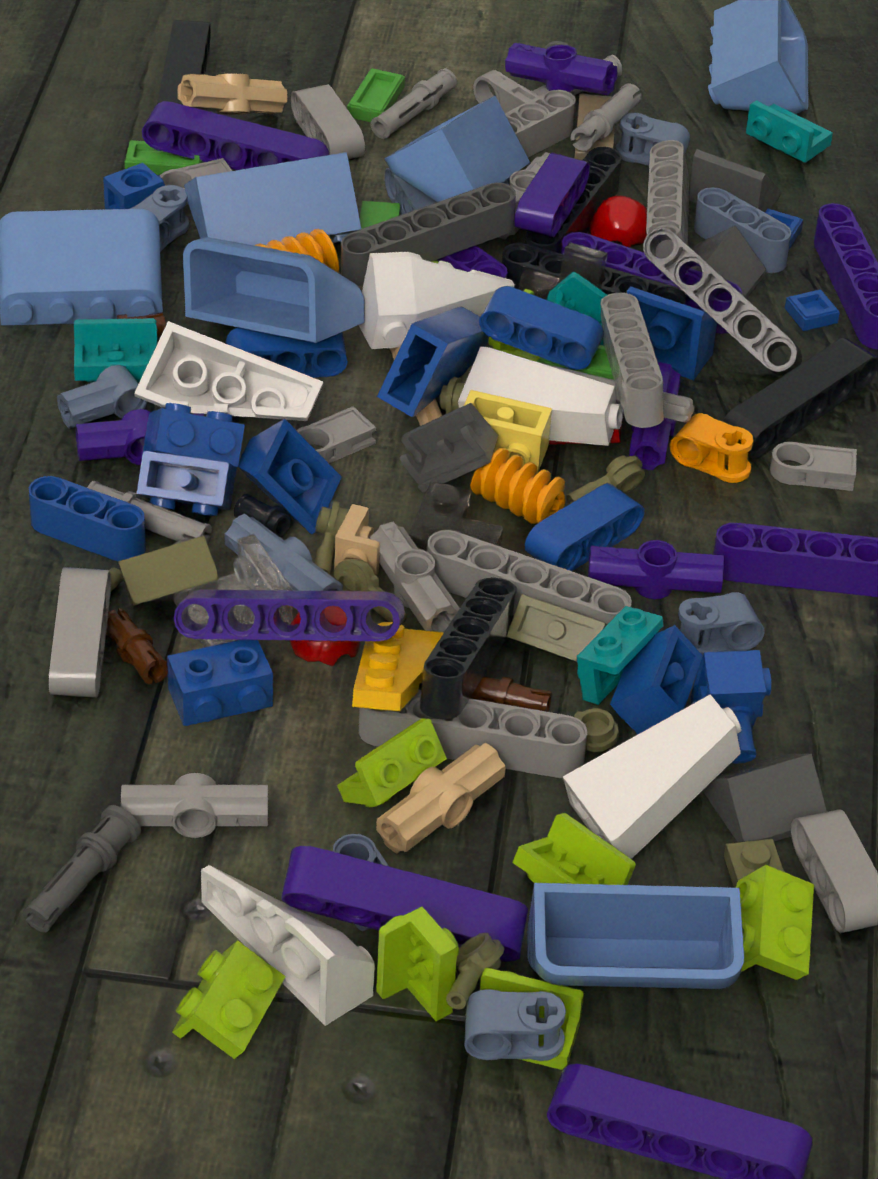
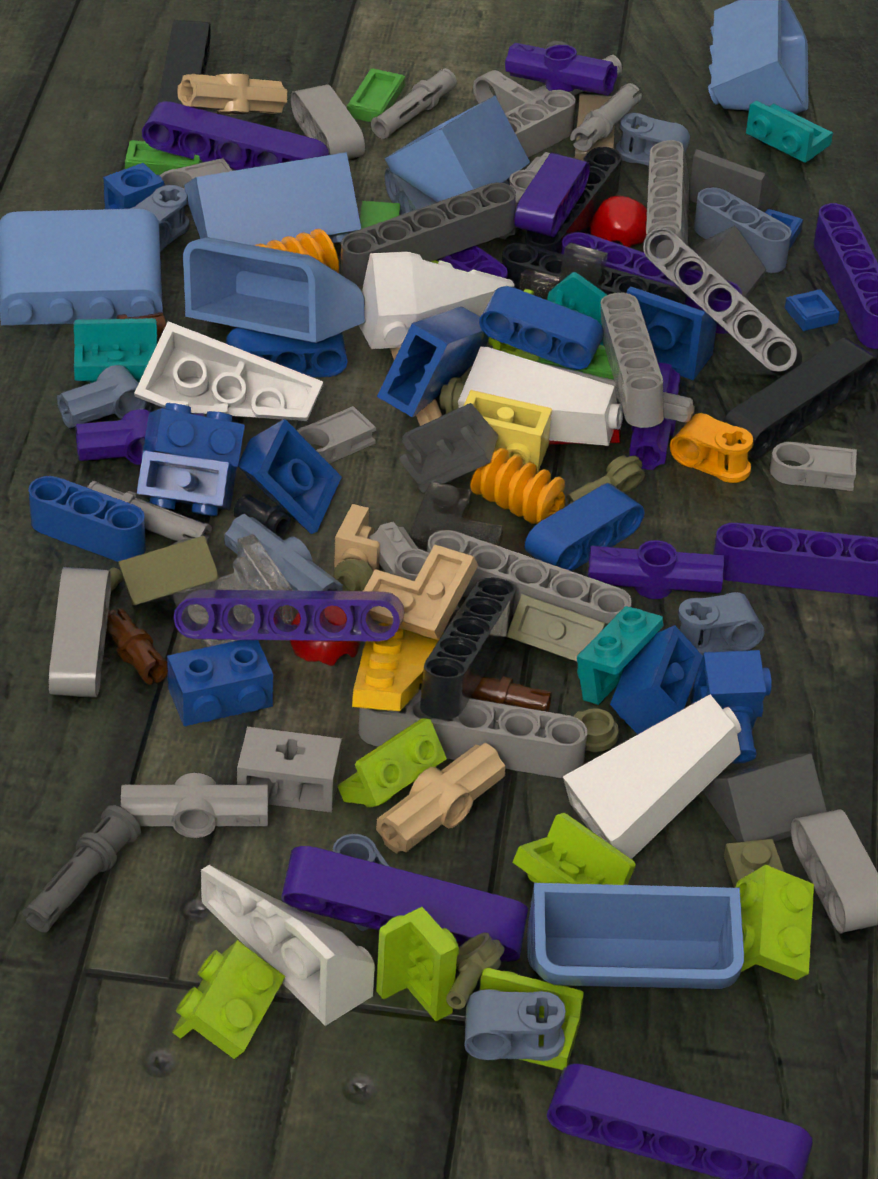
olive plate [314,500,349,575] -> none
none -> light grey brick [237,727,342,813]
none -> tan plate [363,544,478,640]

